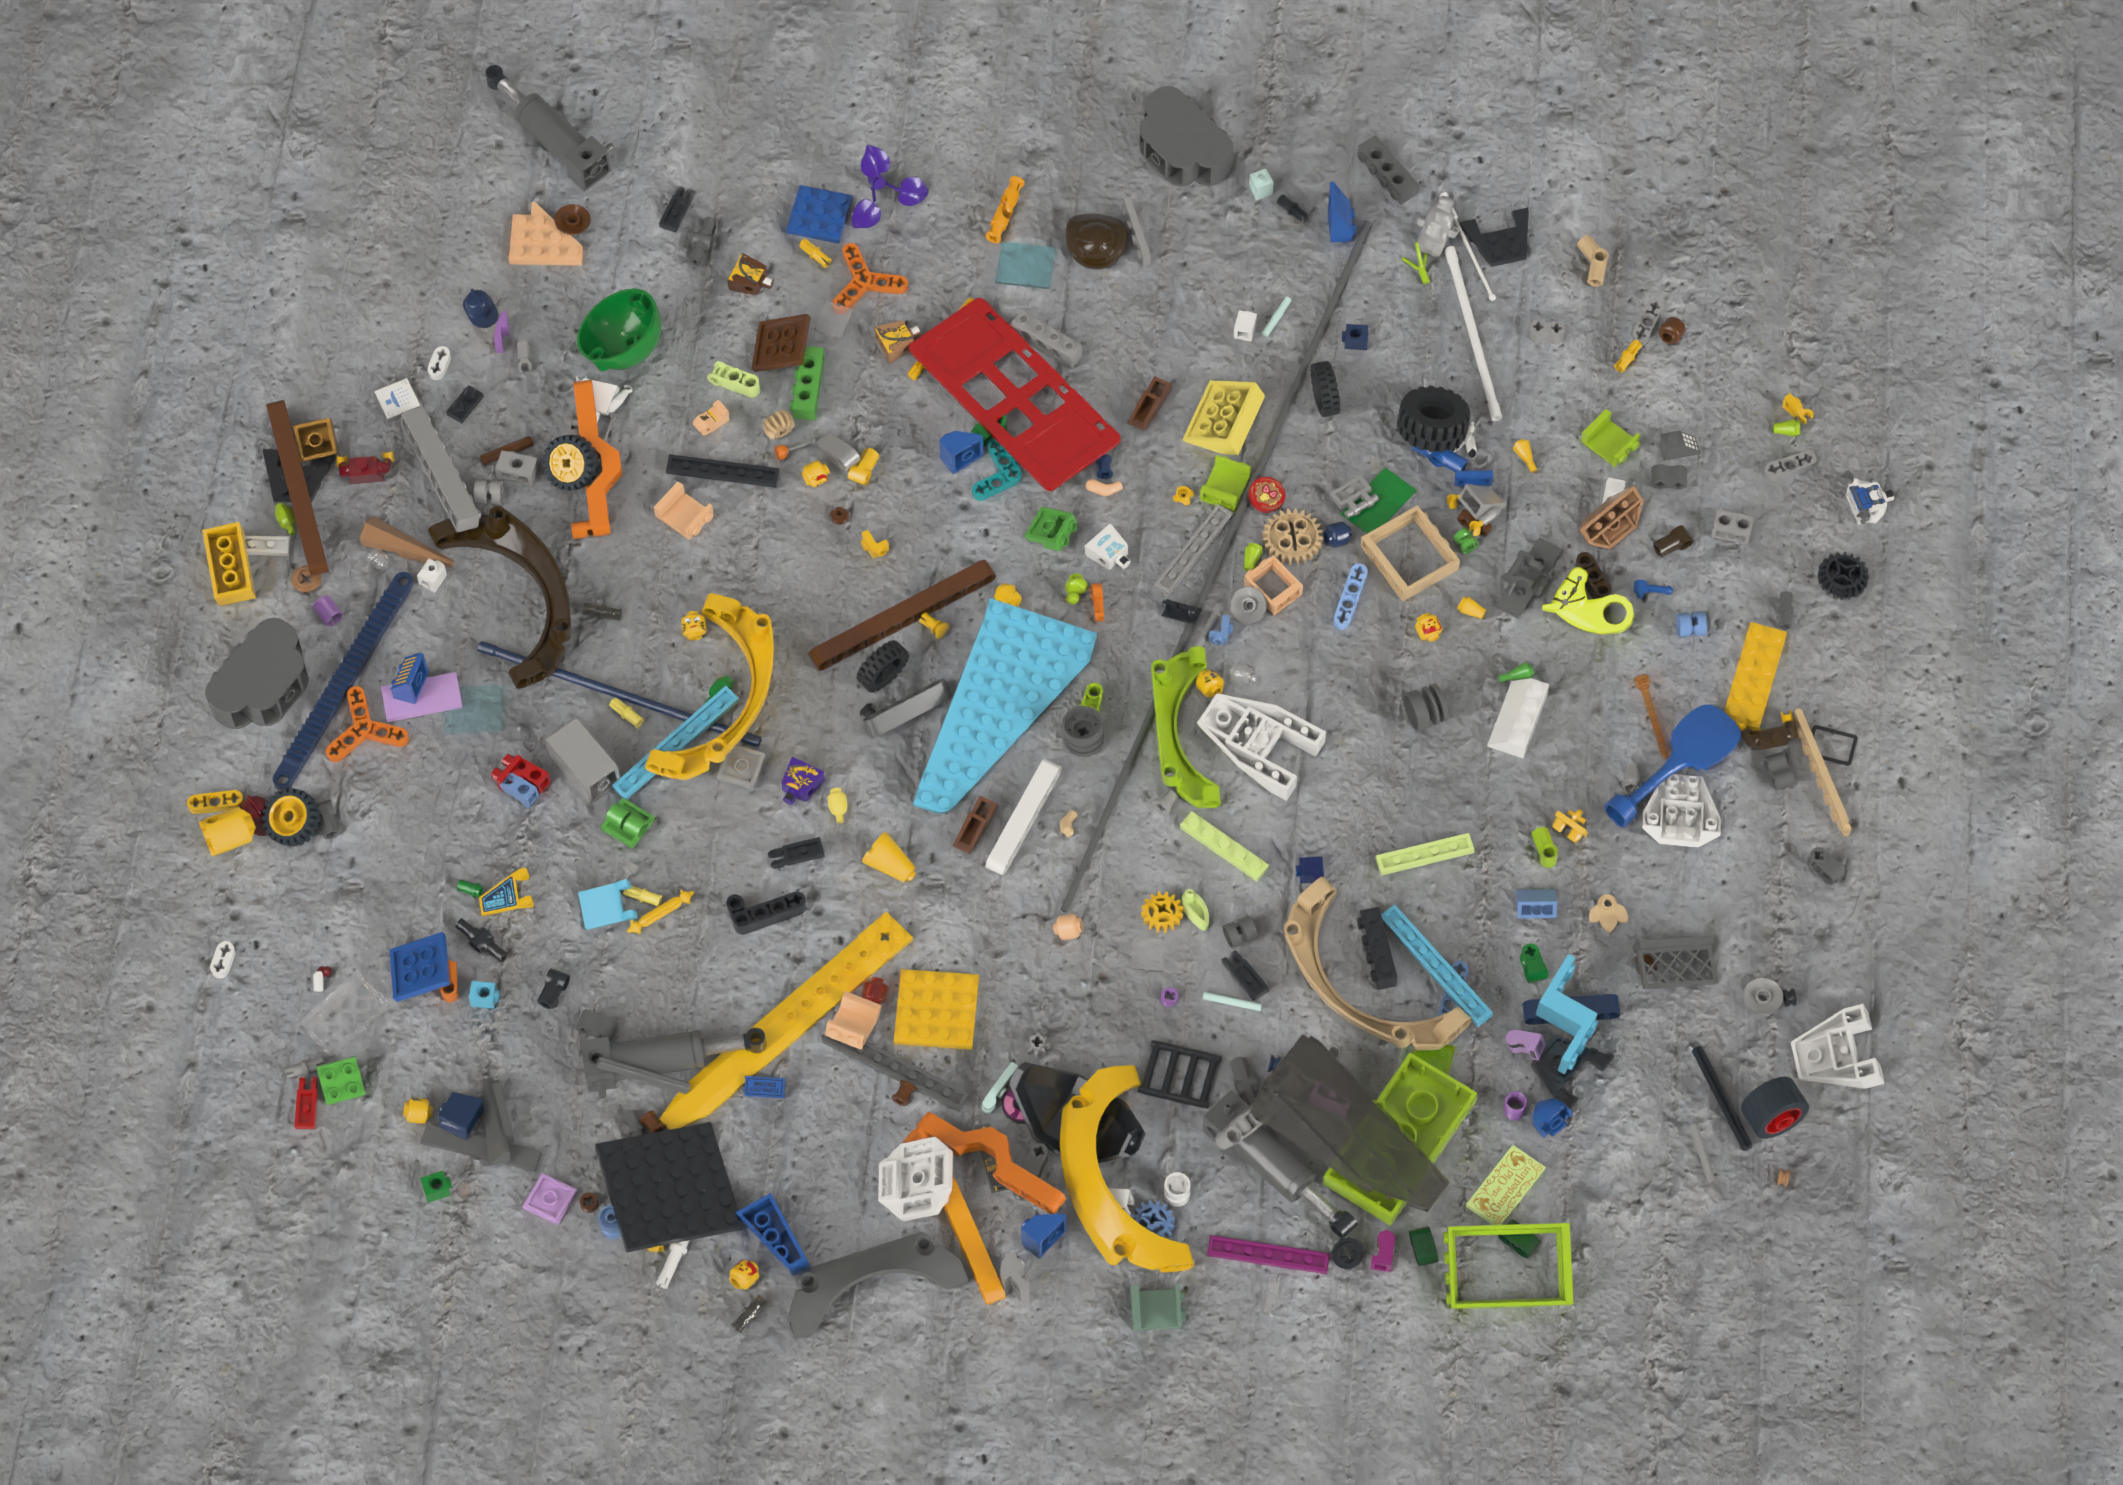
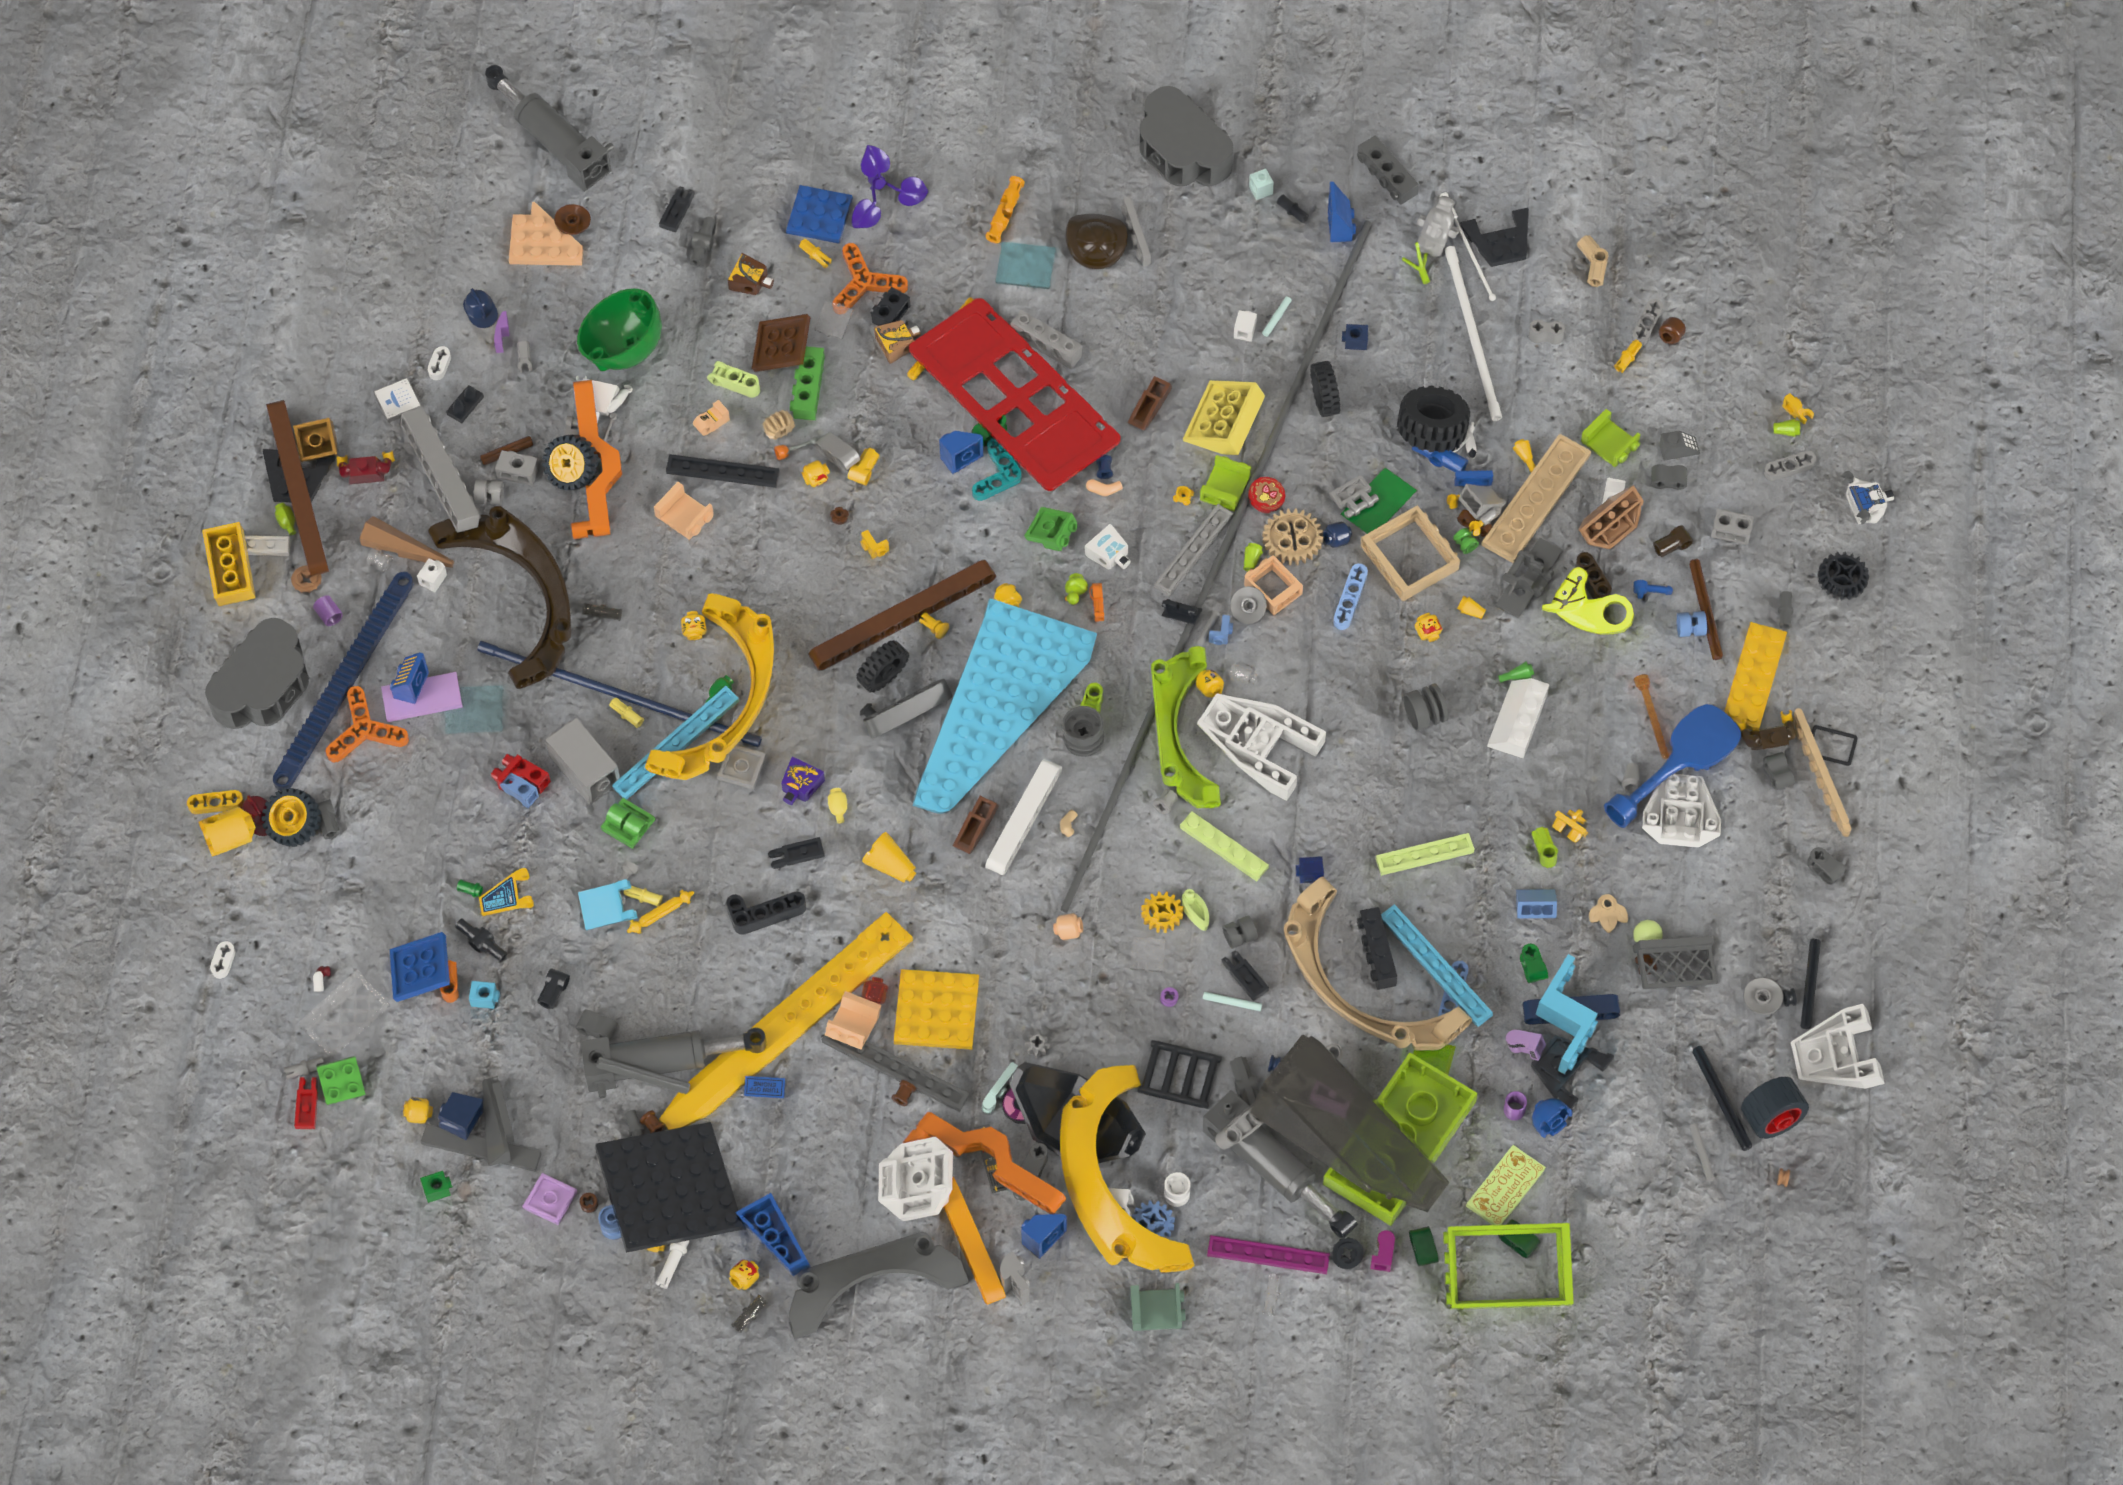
none -> black brick [871,287,910,326]
none -> tan plate [1481,434,1592,563]
none -> yellowish green hair [1633,919,1663,943]
none -> reddish brown axle [1689,559,1723,660]
none -> black axle [1800,938,1821,1029]

